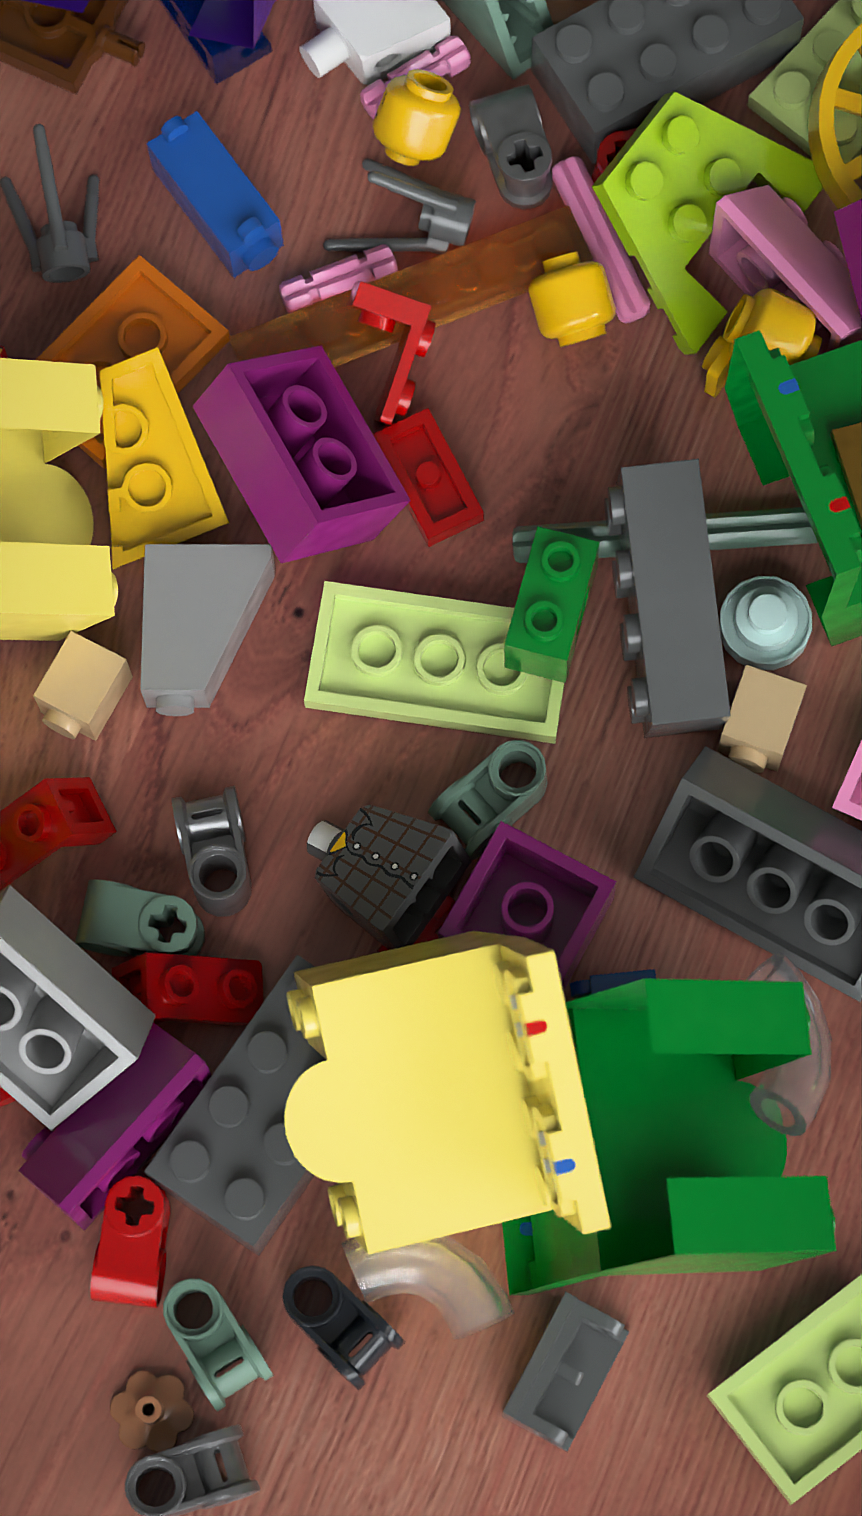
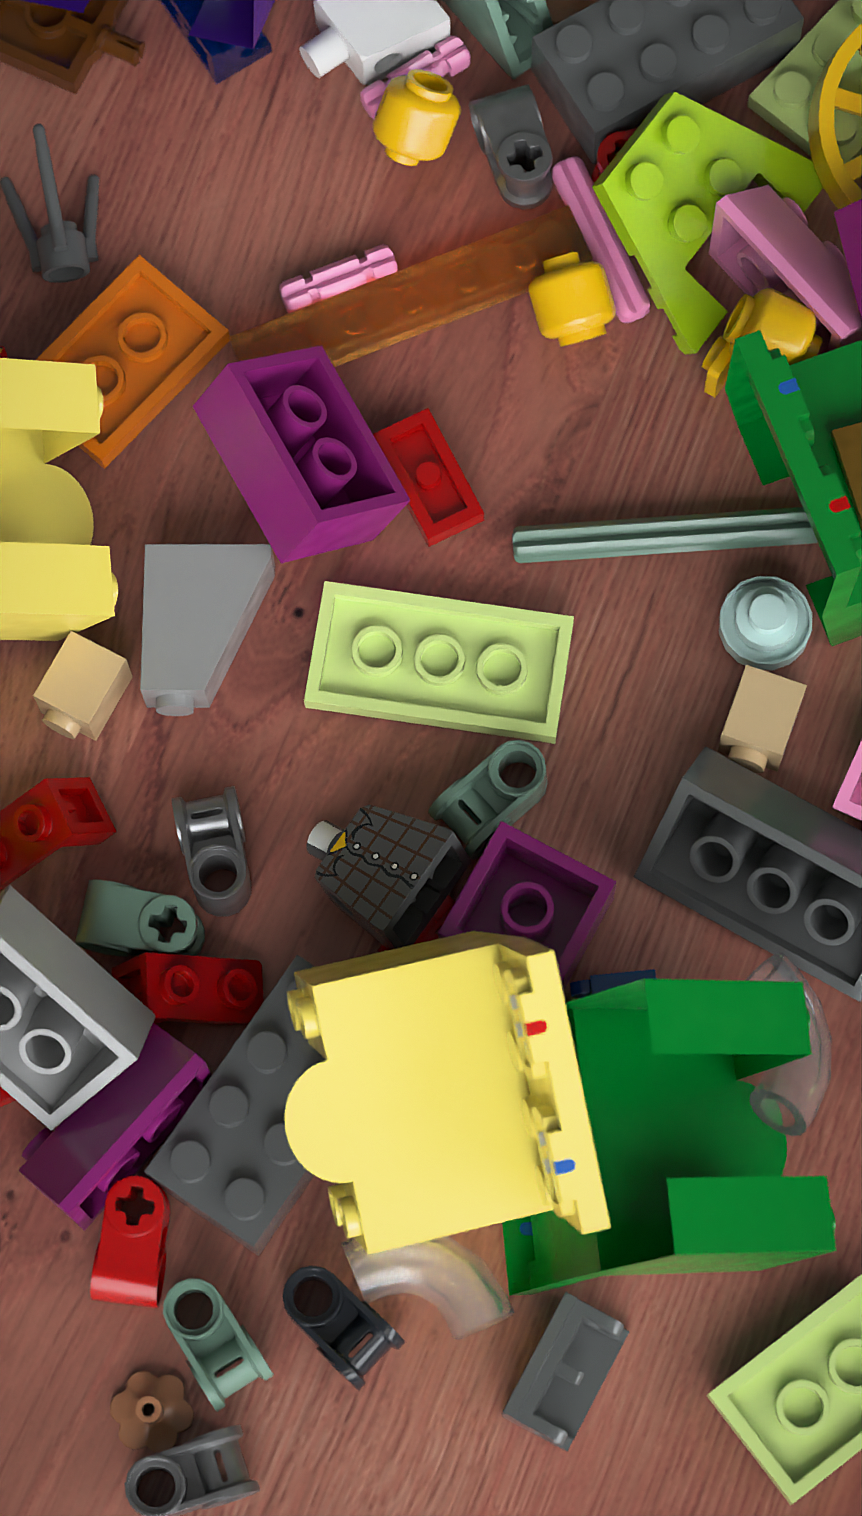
yellow wing [100,347,229,569] -> none
blue brick [146,111,284,278] -> none
dark grey plant [323,158,476,257] -> none
red bracket [347,281,436,425] -> none
green brick [504,526,600,683] -> none
dark grey brick [604,459,731,738] -> none

